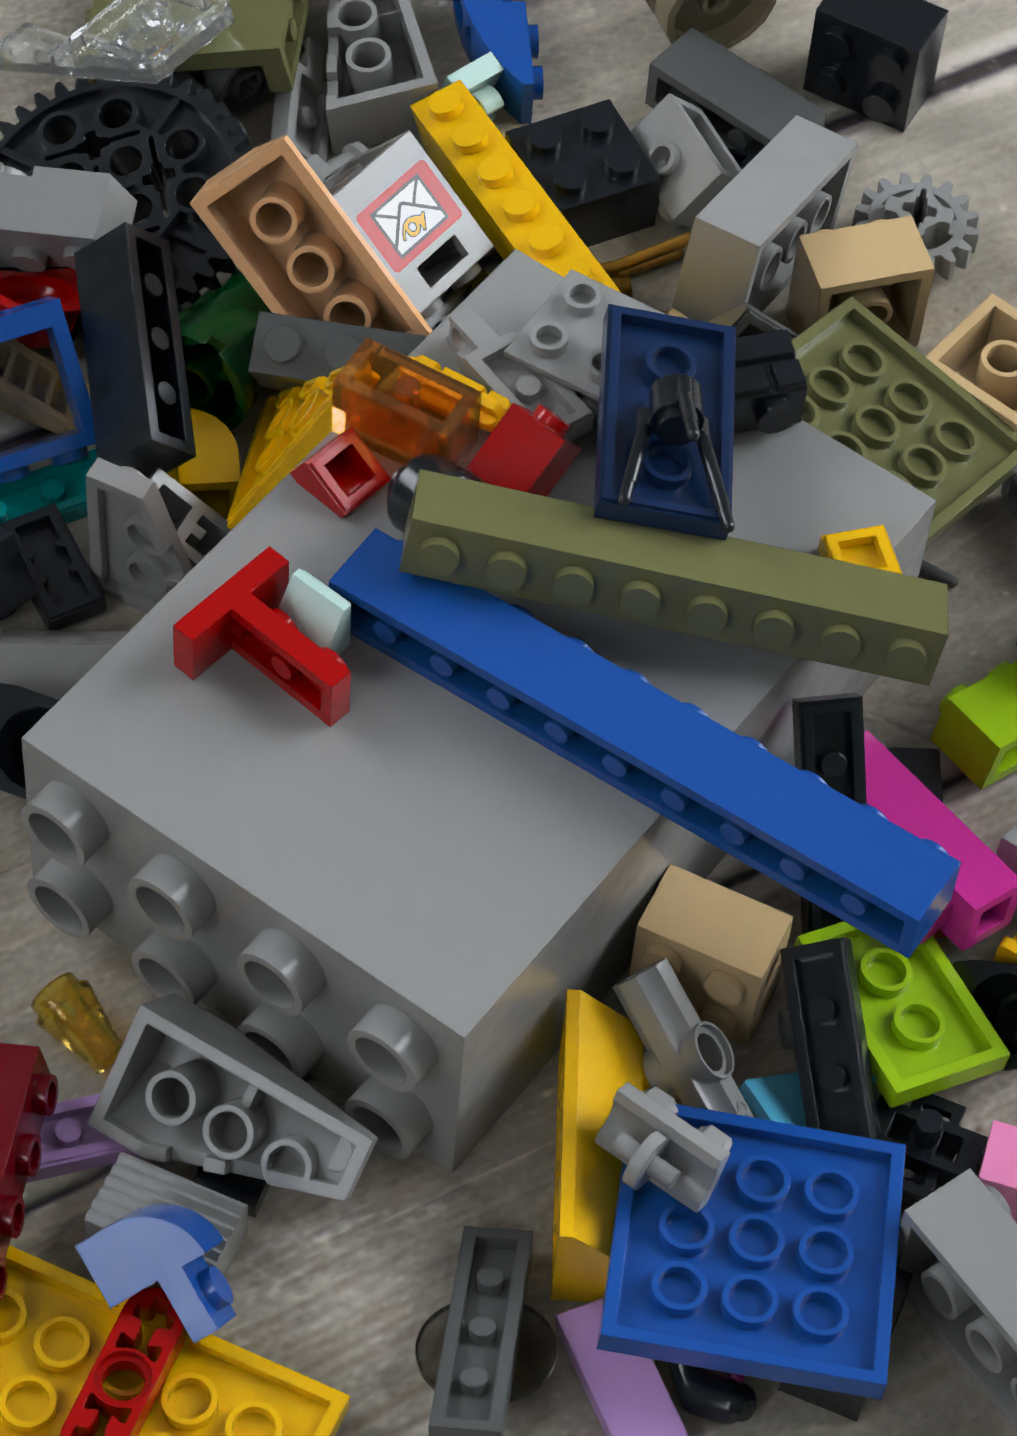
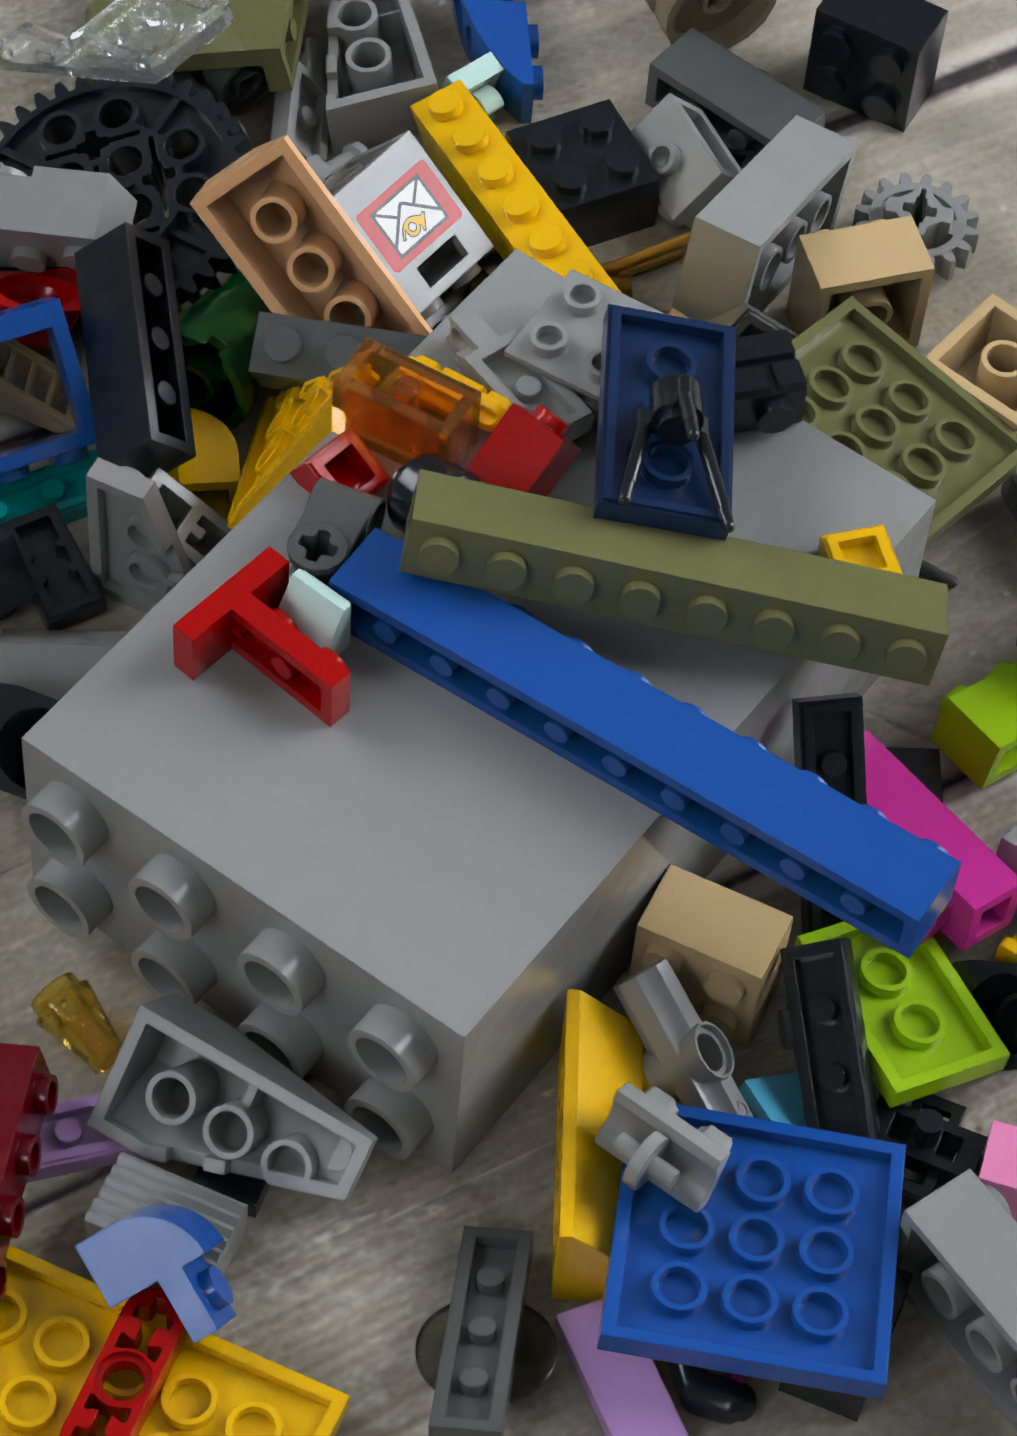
none -> dark grey piece [287,477,386,586]

